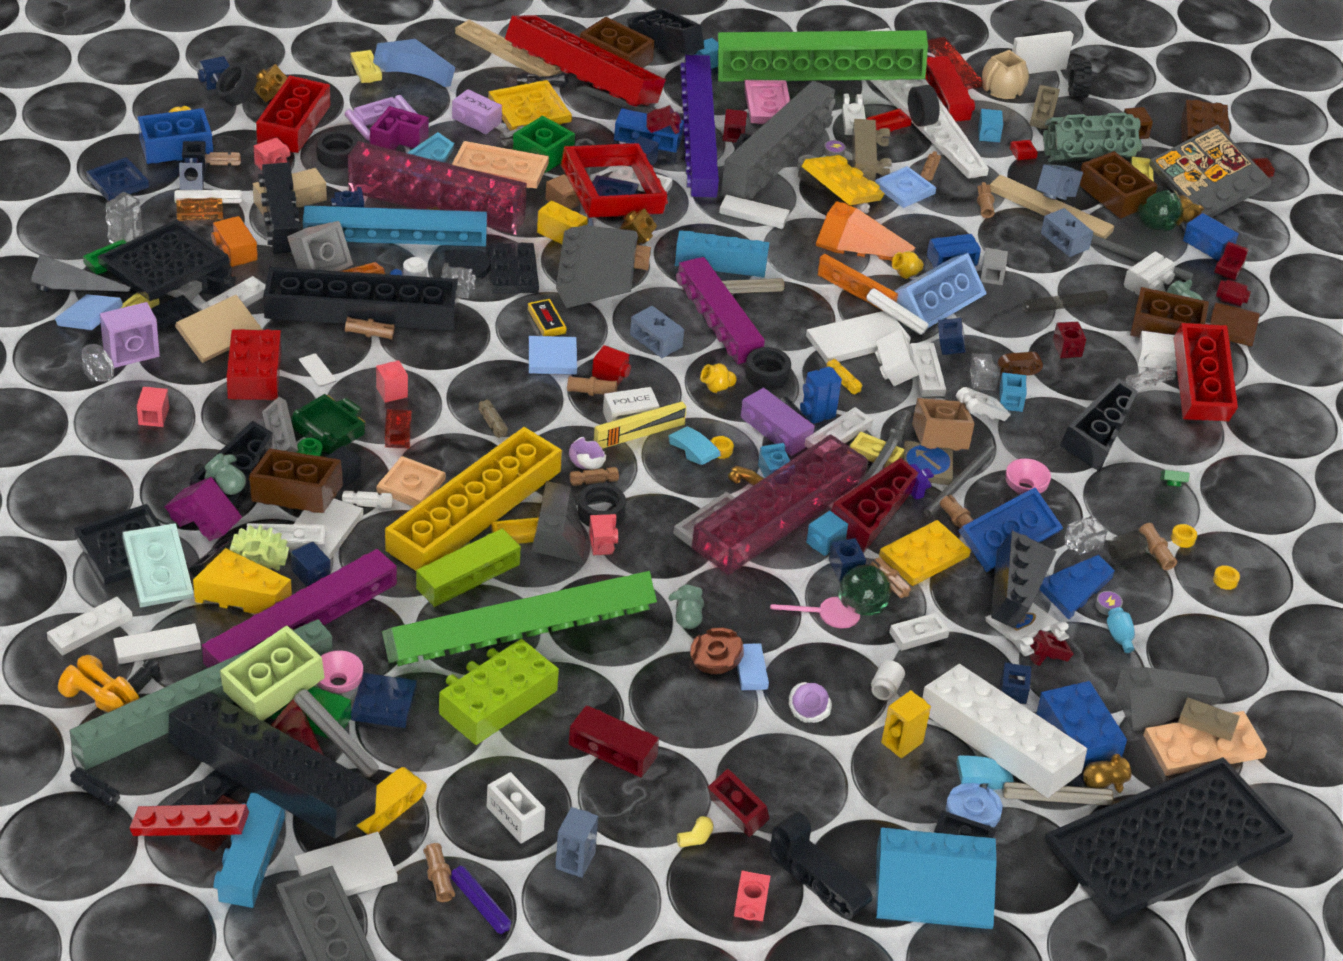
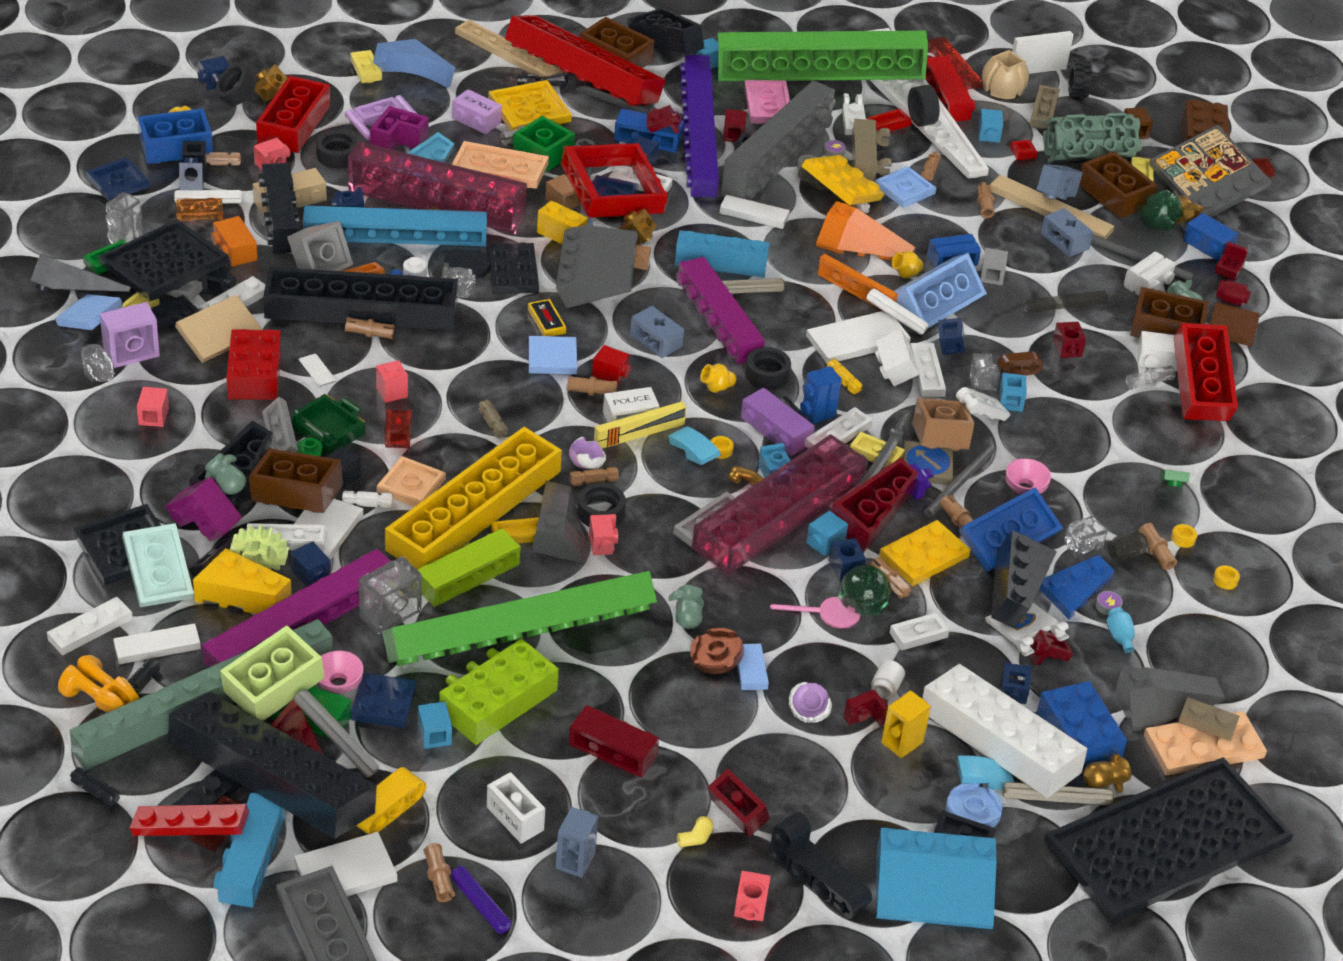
black wedge [1060,378,1138,472] -> none
none -> clear brick [359,556,422,635]
none -> dark azure brick [418,702,452,749]
none -> dark red bracket [843,689,888,726]

